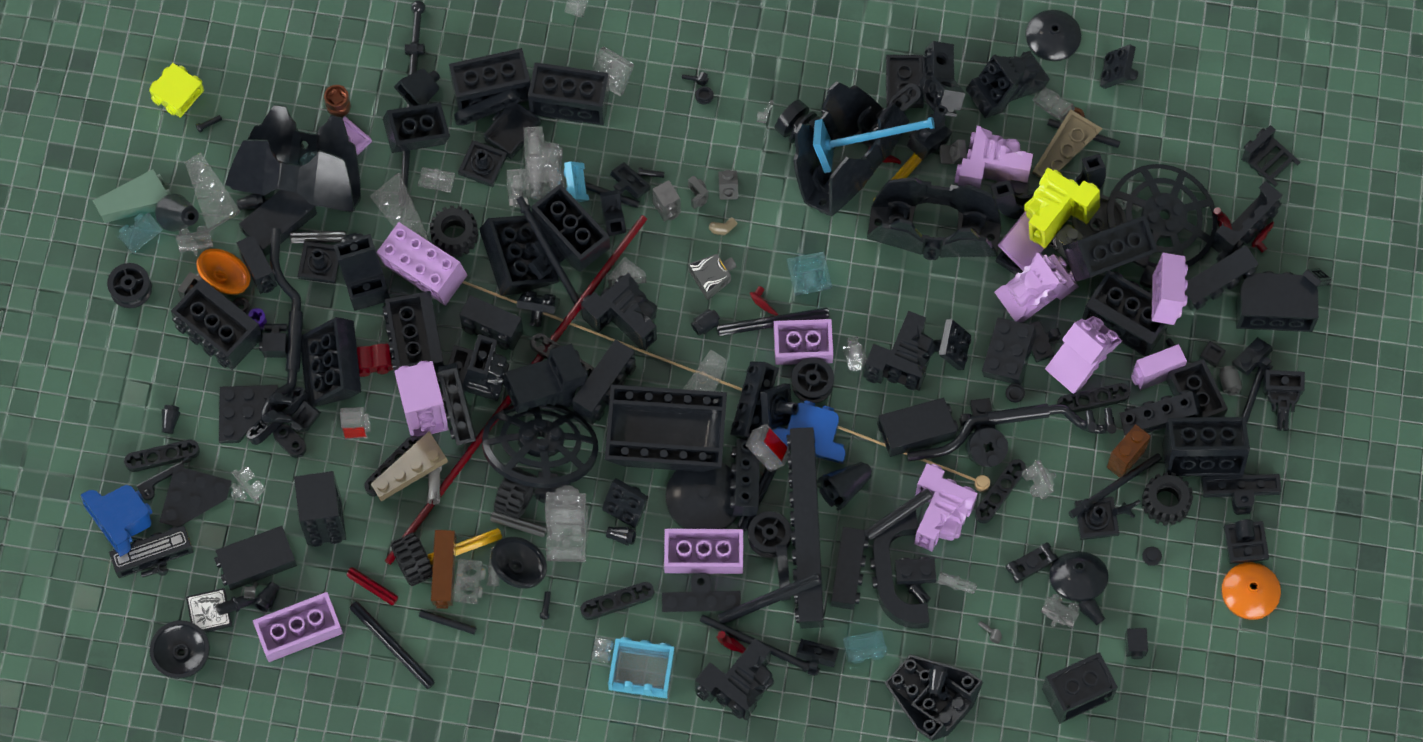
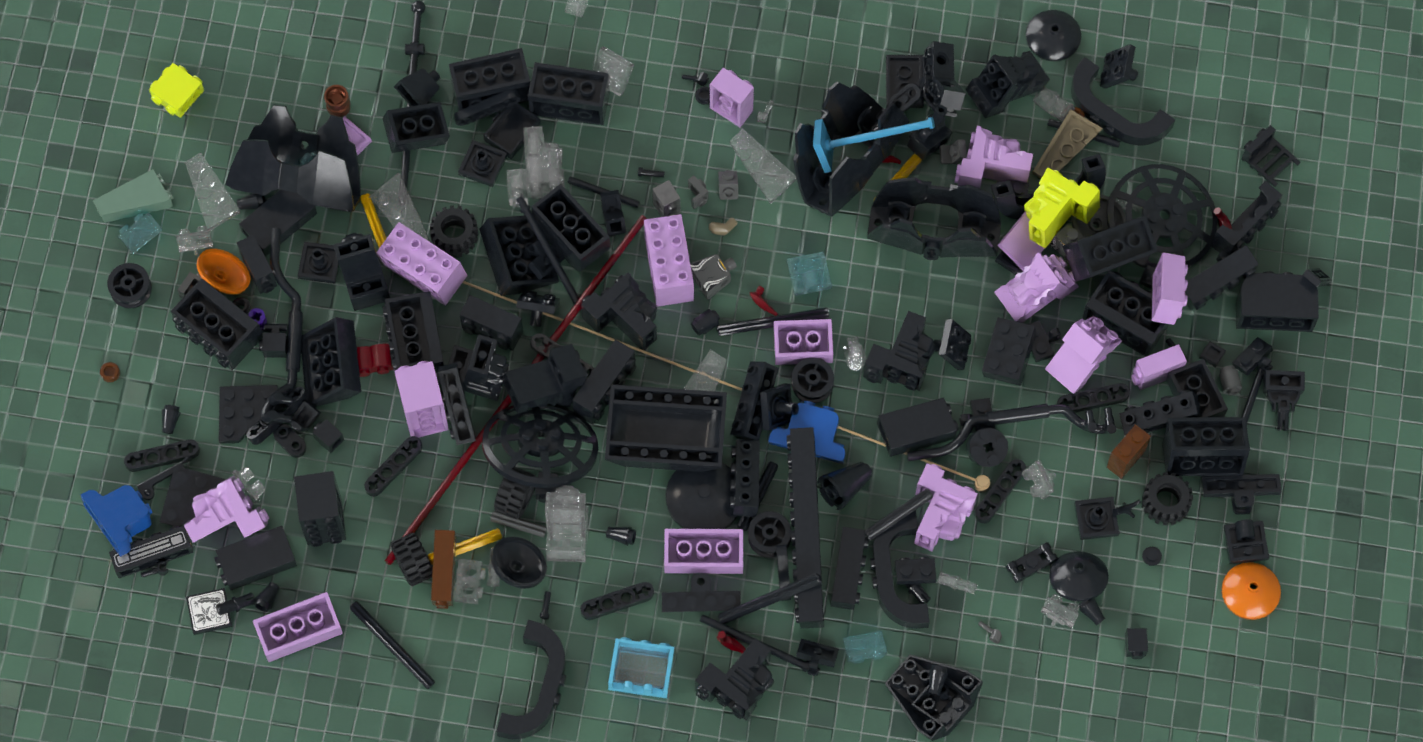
black dish [150,620,210,679] -> none
black cone [155,194,199,232] -> none
black piece [196,115,222,132] -> none
dark grey hand [244,582,258,599] -> none
dark grey axle [290,231,346,243] -> none
clear brick [340,407,371,440] -> none
dark red axle [346,567,398,605] -> none
dark tan wing [371,431,448,501] -> none
clear hips [418,167,455,192] -> none
black bar [419,610,477,635] -> none
light grey pin [427,466,442,505] -> none
medium azure plate [564,161,589,202] -> none
clear wheel [591,638,614,663] -> none
black plate [602,478,649,528] -> none
clear slope [608,257,646,287] -> none
black plate [610,162,651,199] -> none
clear brick [746,424,790,472] -> none
black wheel [775,99,821,144] -> none
black plate [1006,383,1025,403] -> none
black container [1042,652,1118,724] -> none
black bar [1068,453,1162,518] -> none
dark red bar [1251,221,1274,253] -> none
none -> reddish brown tile [100,362,120,382]
none -> lavender brick [184,476,269,542]
none -> black brick [313,419,344,453]
none -> yellow axle [360,193,386,248]
none -> black arch [496,620,567,739]
none -> lavender brick [644,214,694,307]
none -> lavender brick [710,68,754,127]
none -> clear wing [730,129,797,204]
none -> black arch [1071,57,1175,146]

